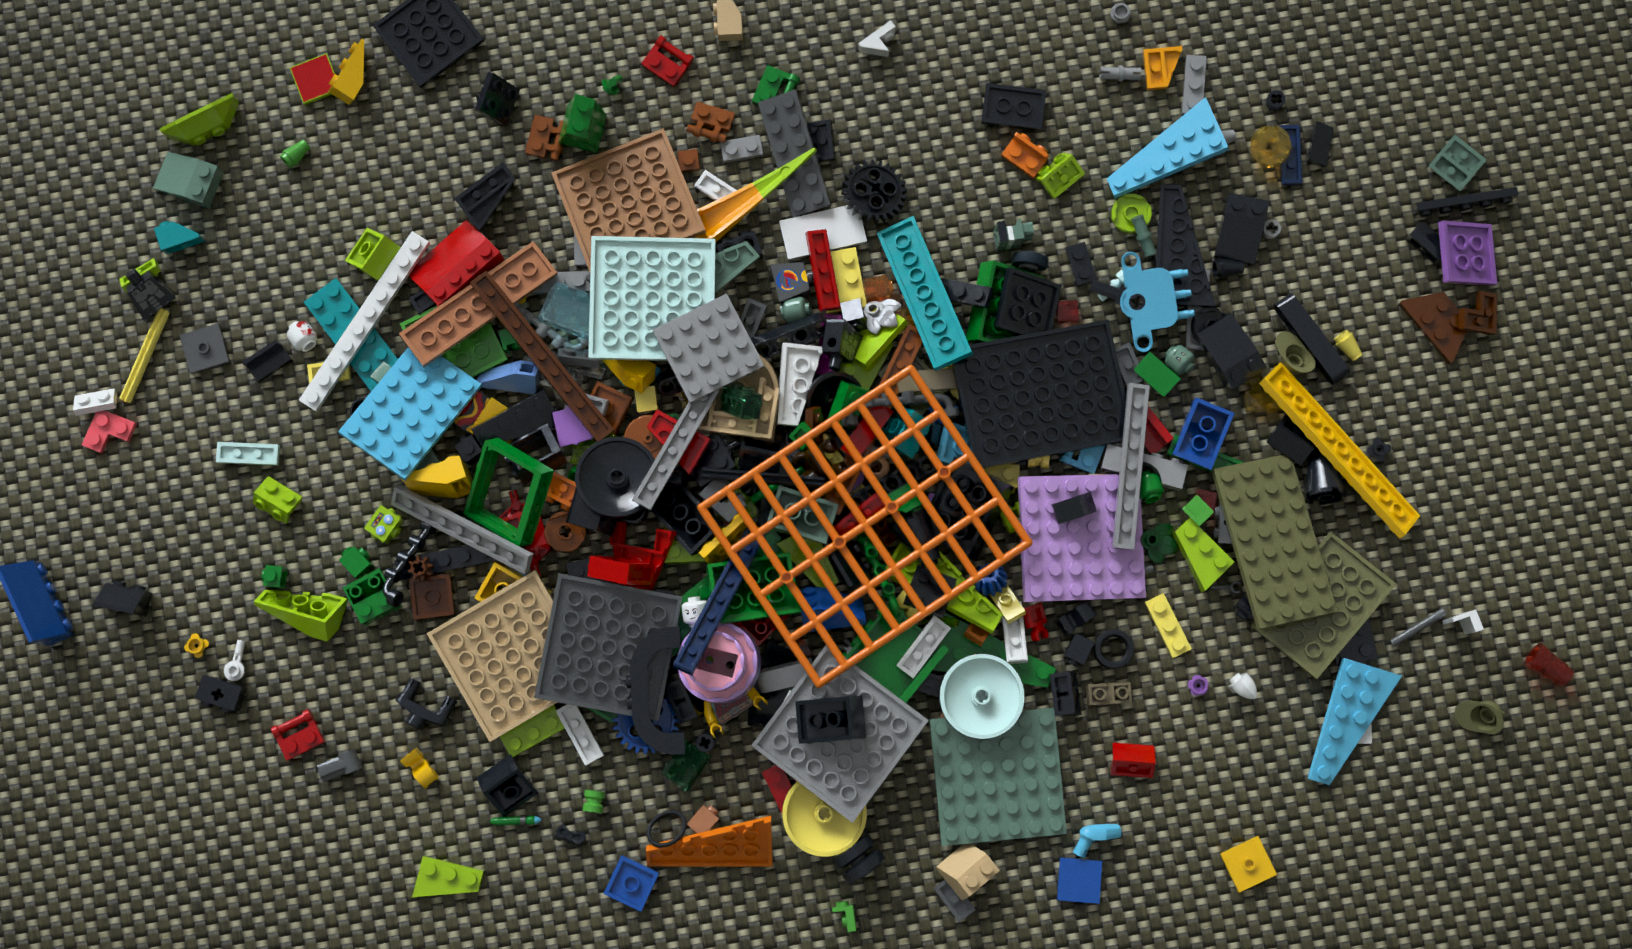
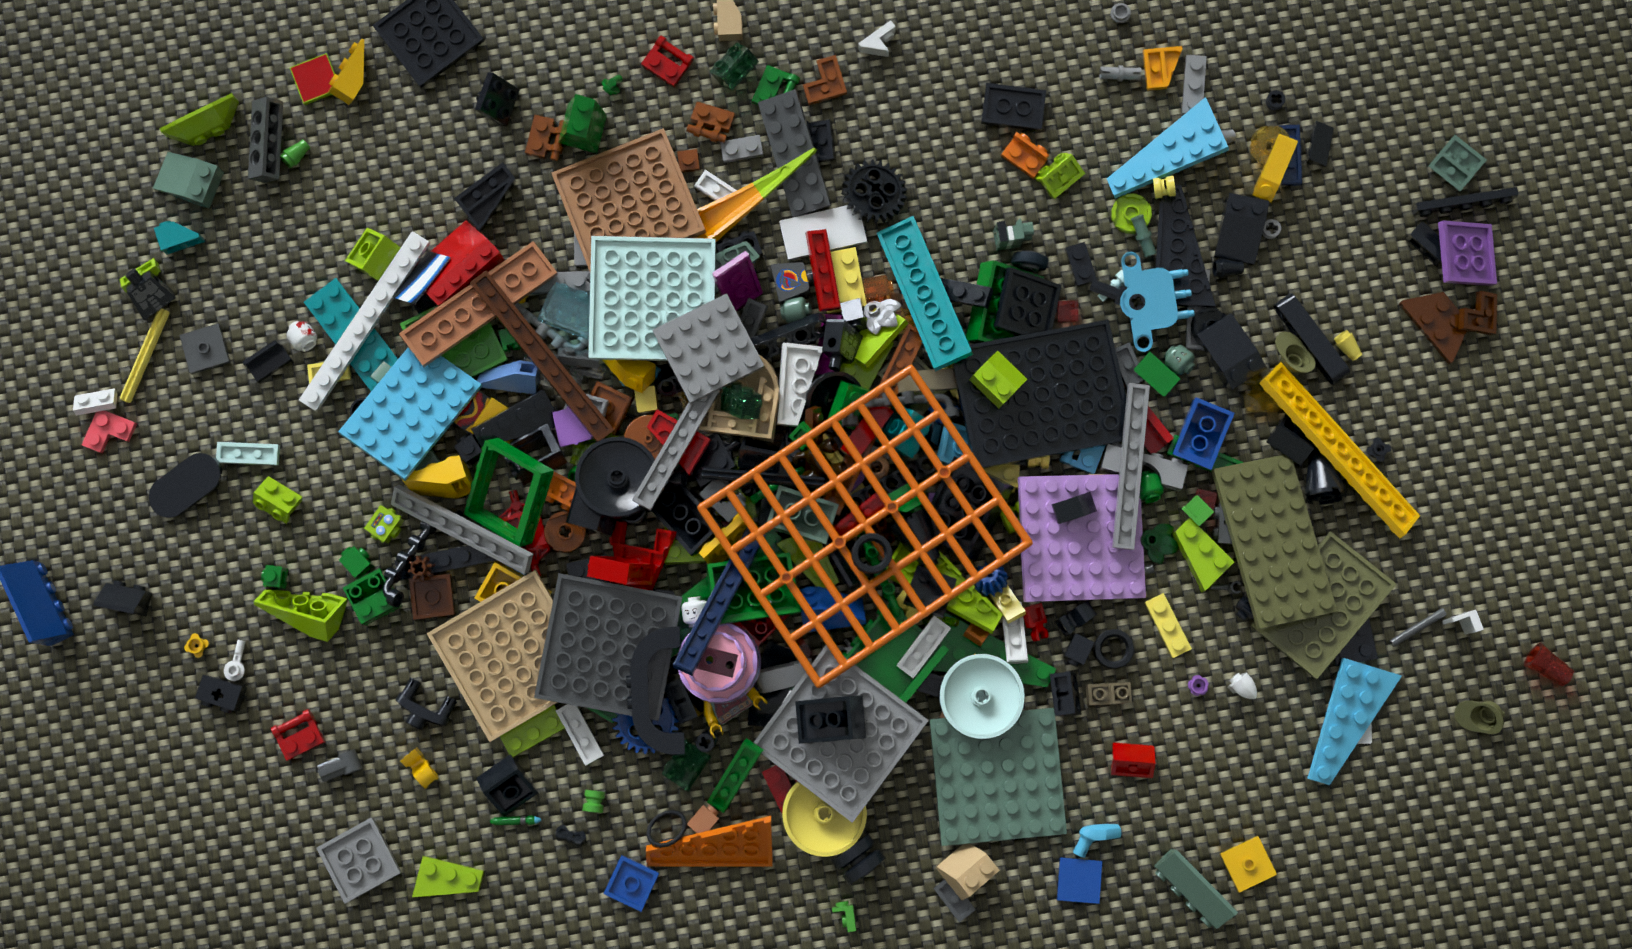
none -> black tile [149,453,222,518]
none -> dark grey brick [248,96,283,183]
none -> light grey plate [316,817,402,904]
none -> sticker [393,251,451,304]
none -> green tile [707,738,764,814]
none -> clear green brick [709,43,759,90]
none -> magenta tile [712,251,763,311]
none -> dark orange plate [803,55,847,105]
none -> black tyre [852,533,892,574]
none -> lime slope [969,351,1027,408]
none -> light yellow wheel [1153,176,1176,199]
none -> sand green slope [1154,849,1238,929]
none -> yellow slope [1253,134,1298,203]

